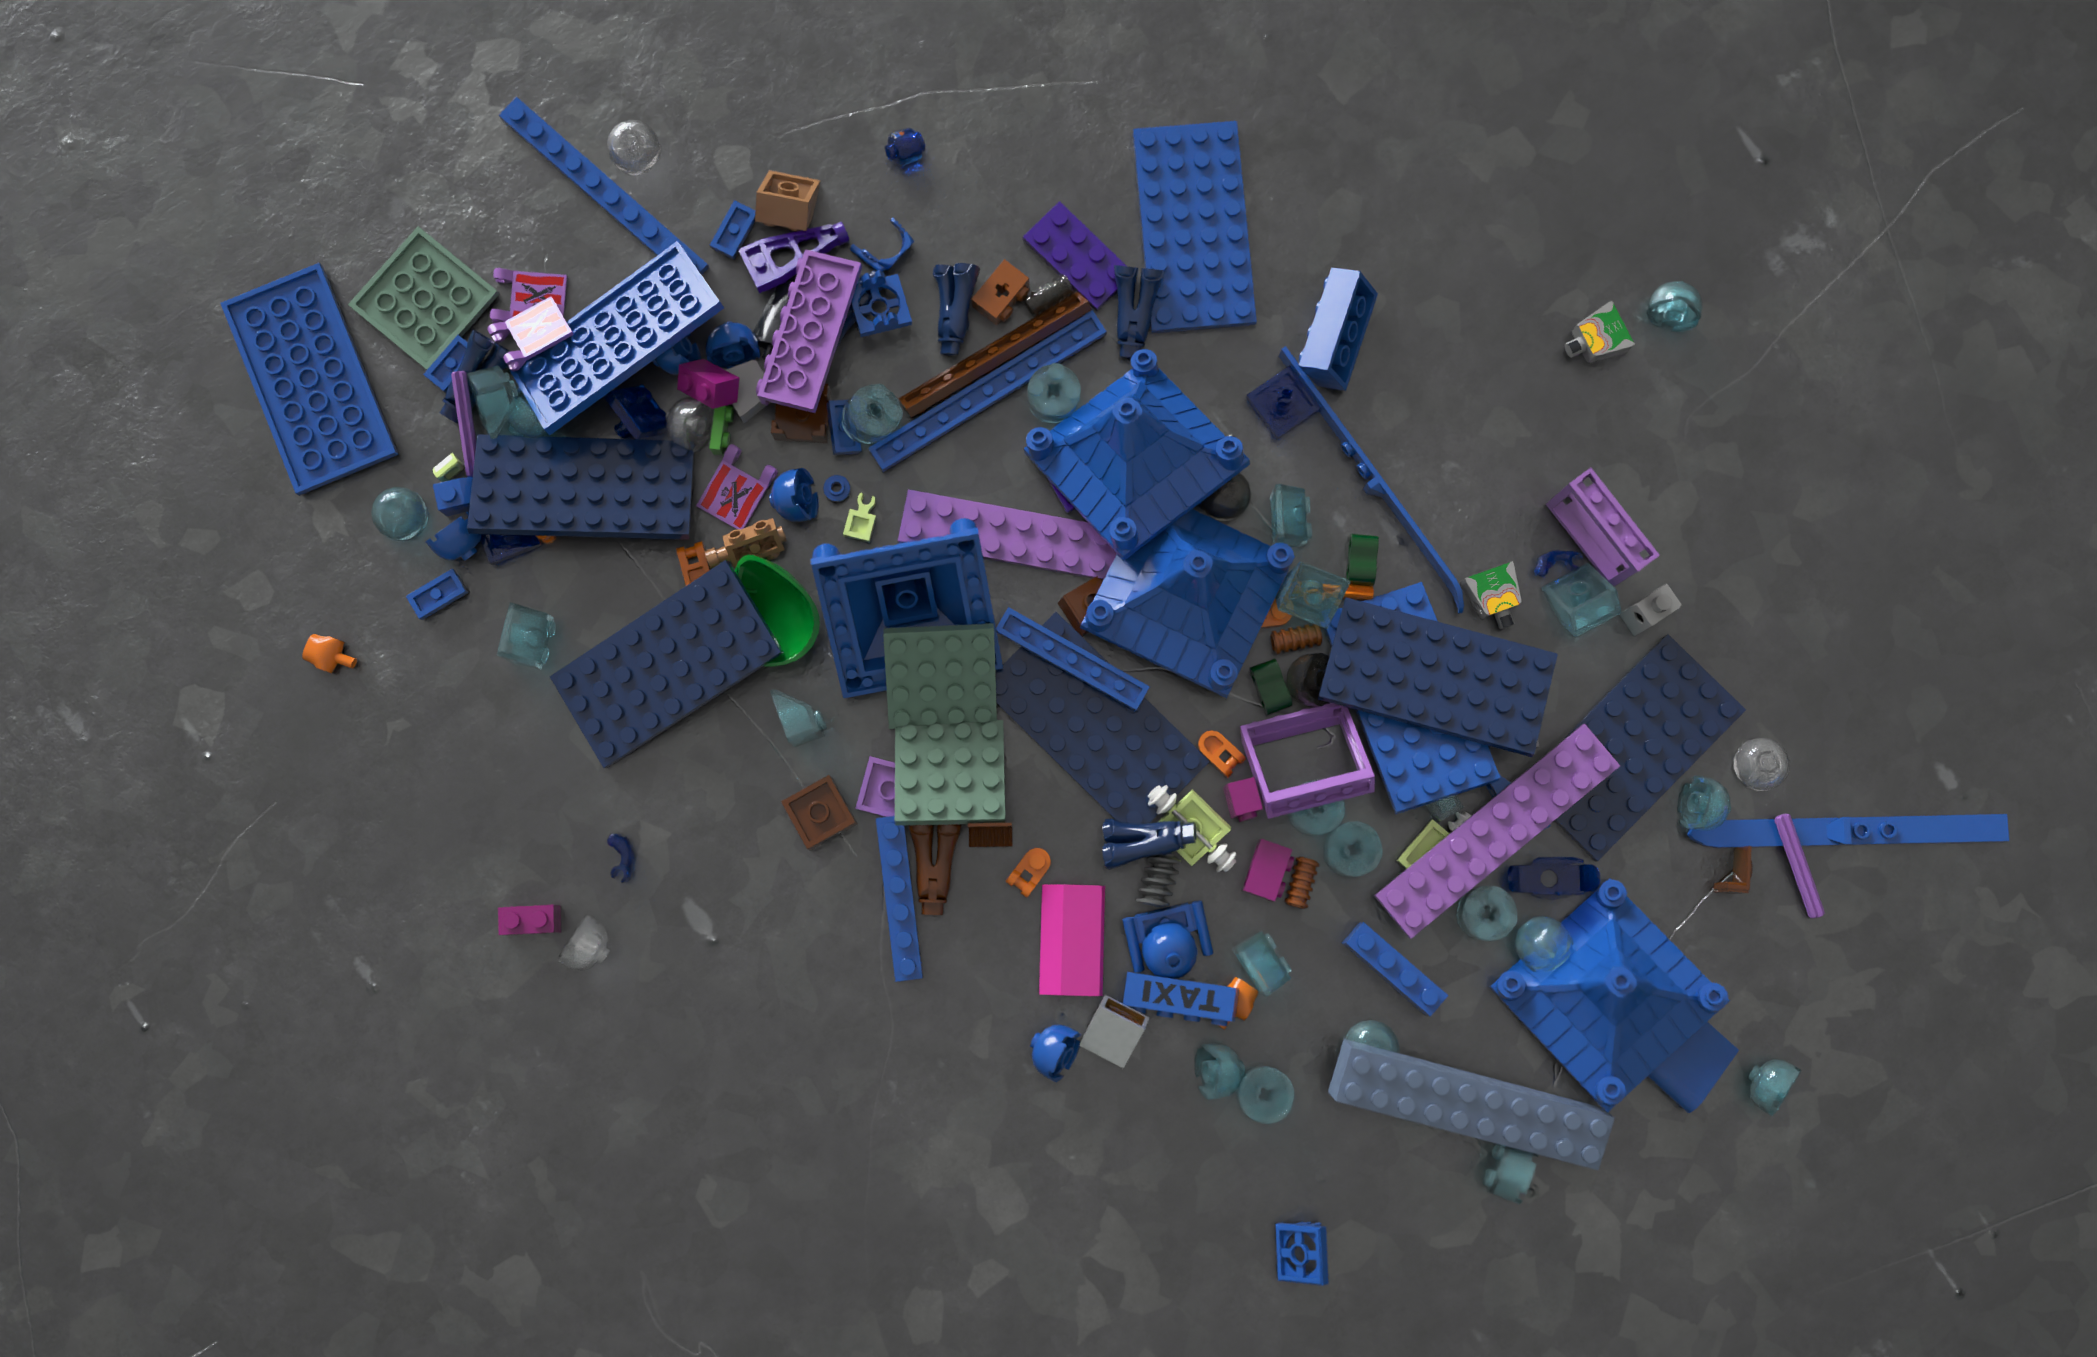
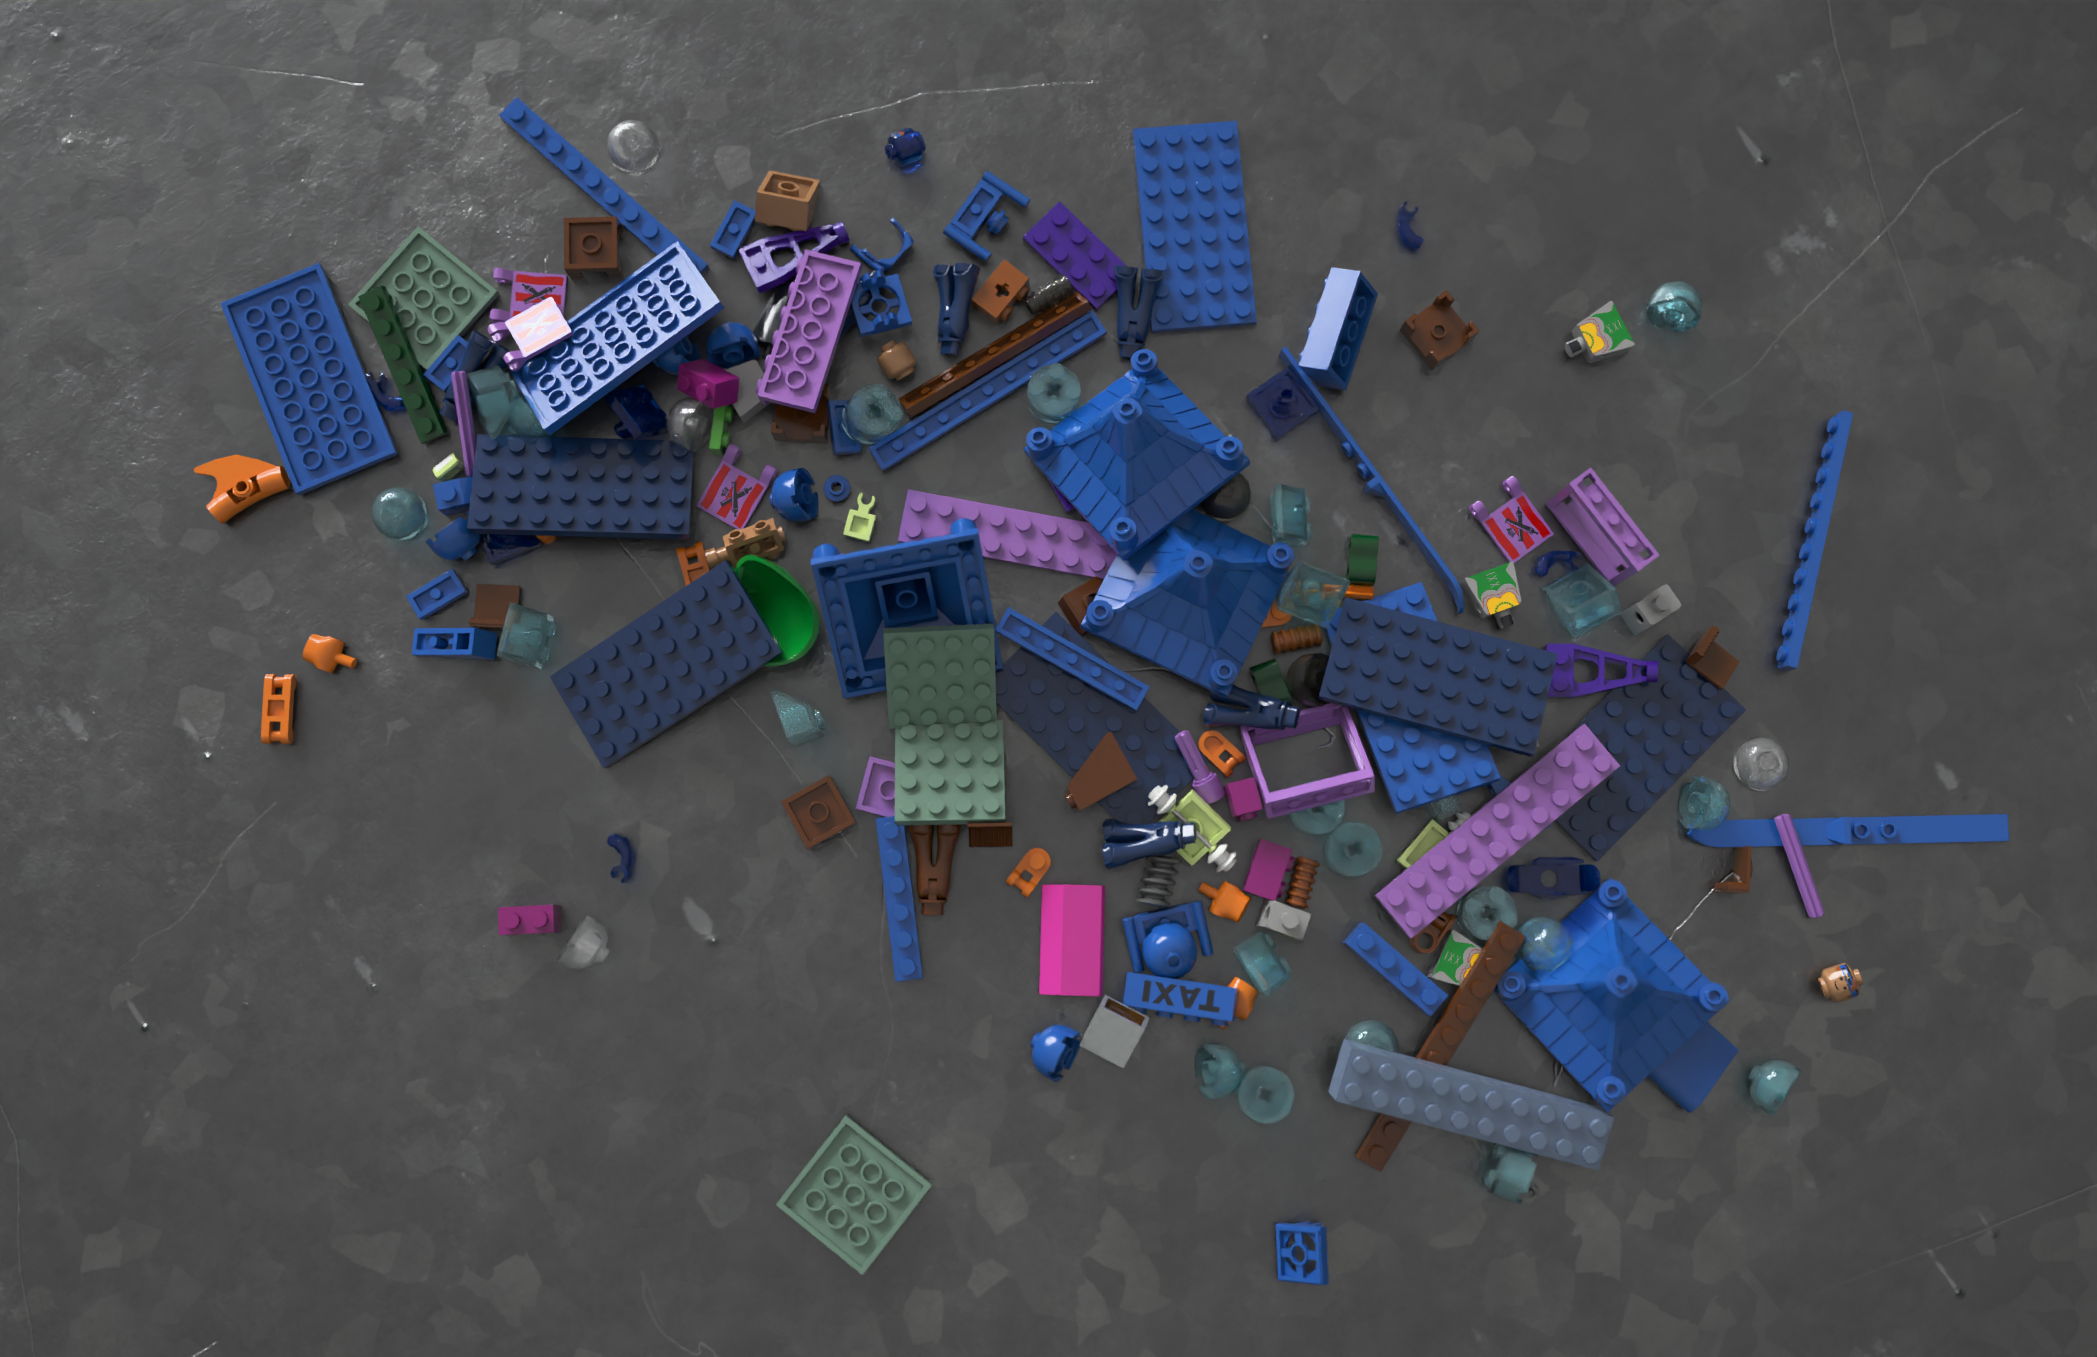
none -> orange pin [194,455,290,524]
none -> orange plate [261,674,297,744]
none -> dark green plate [358,285,448,444]
none -> clear blue piece [366,371,405,412]
none -> blue slope [412,628,497,660]
none -> reddish brown piece [469,584,520,631]
none -> reddish brown panel [564,216,623,279]
none -> sand green plate [776,1115,932,1275]
none -> medium nougat head [877,340,916,381]
none -> blue plate [943,171,1031,262]
none -> blue plate [986,209,1009,235]
none -> reddish brown slope [1064,731,1137,812]
none -> medium lavender piece [1175,730,1226,804]
none -> orange piece [1198,880,1251,923]
none -> dark blue piece [1204,684,1300,730]
none -> light grey torso [1255,899,1313,943]
none -> reddish brown plate [1356,921,1526,1172]
none -> clear blue piece [1397,201,1424,249]
none -> reddish brown panel [1400,290,1480,370]
none -> dark orange piece [1409,912,1456,954]
none -> torso [1427,930,1482,987]
none -> flag [1469,476,1554,563]
none -> dark purple plate [1546,643,1658,698]
none -> reddish brown piece [1685,626,1740,690]
none -> blue plate [1776,410,1853,672]
none -> medium nougat head [1818,963,1863,1003]

